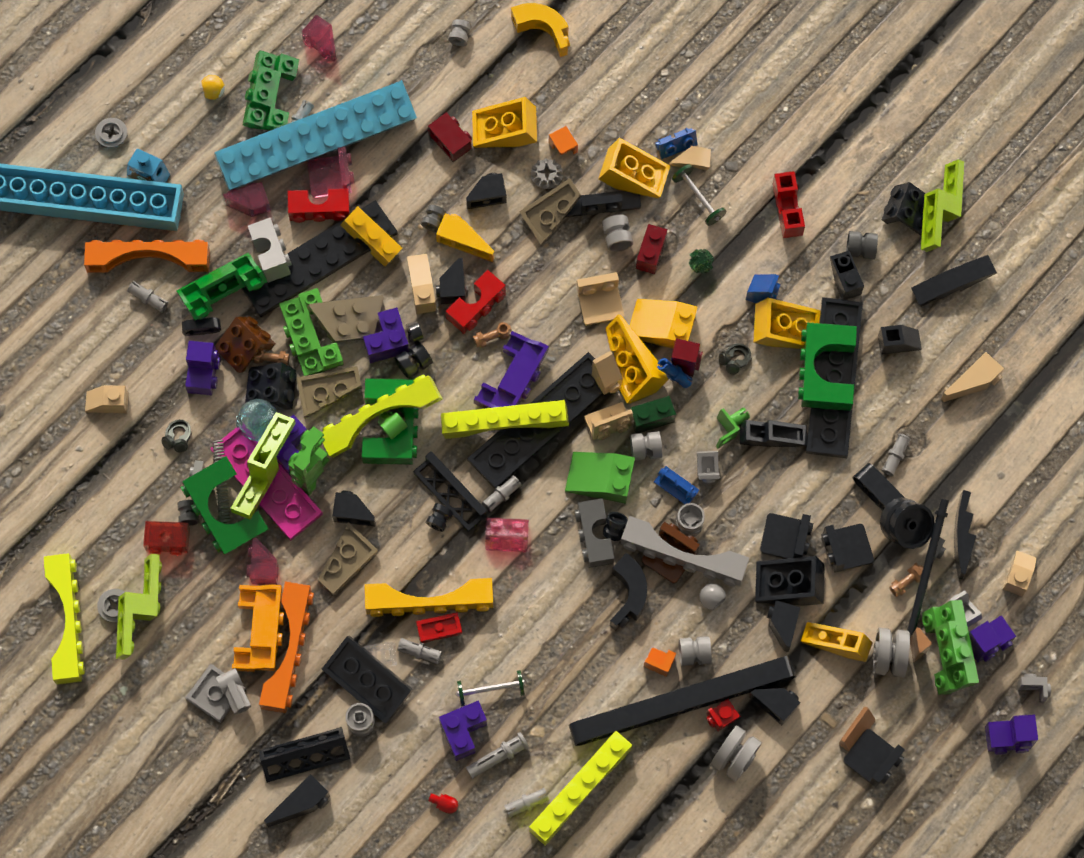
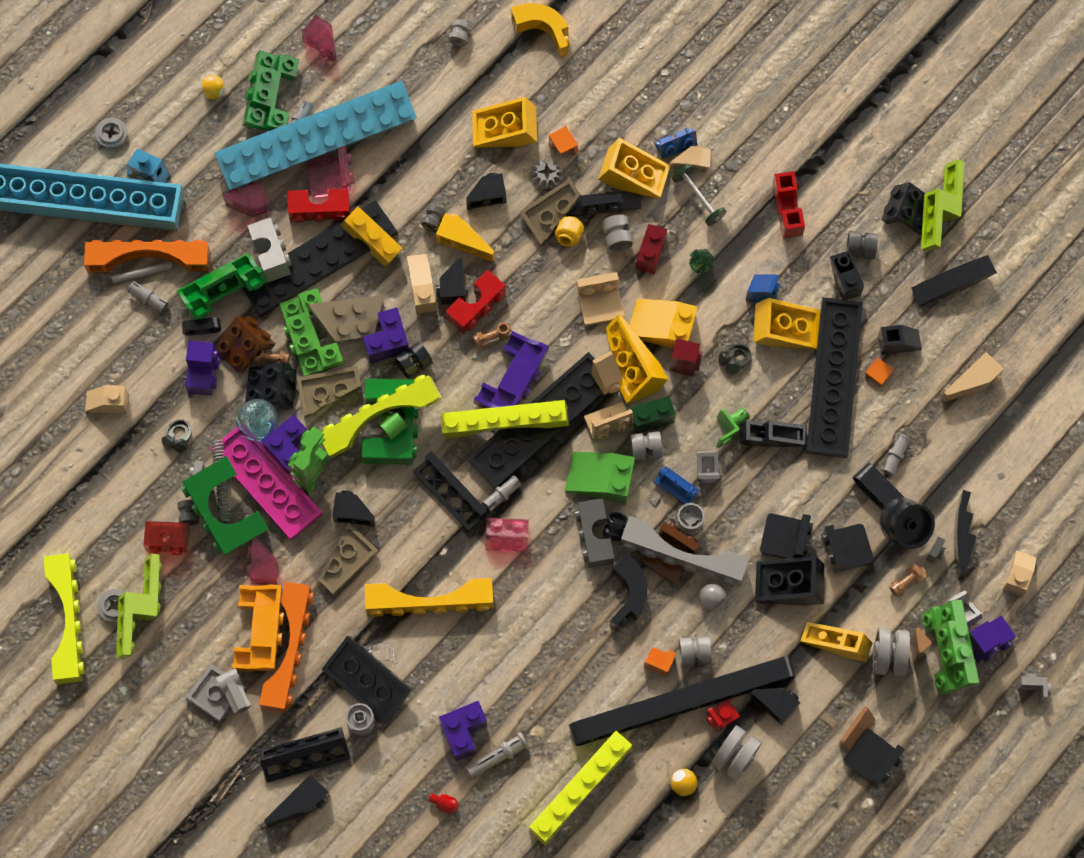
lime bracket [231,412,296,519] -> none
light grey pin [397,638,442,664] -> none
black beam [406,321,424,343] -> none
red plate [416,612,462,643] -> none
black wheel [425,503,453,532] -> none
dark red brick [428,112,472,162] -> none
axle [455,670,526,707] -> none
light grey pin [504,788,550,818] -> none
blue pin [657,358,693,388] -> none
black slope [767,601,801,652] -> none
green arch [798,322,857,411] -> none
black bar [907,499,949,635] -> none
dark purple brick [985,714,1038,755] -> none
none -> light grey bar [112,261,173,284]
none -> yellow head [555,216,584,247]
none -> yellow piece [670,769,698,796]
none -> orange tile [865,358,894,387]

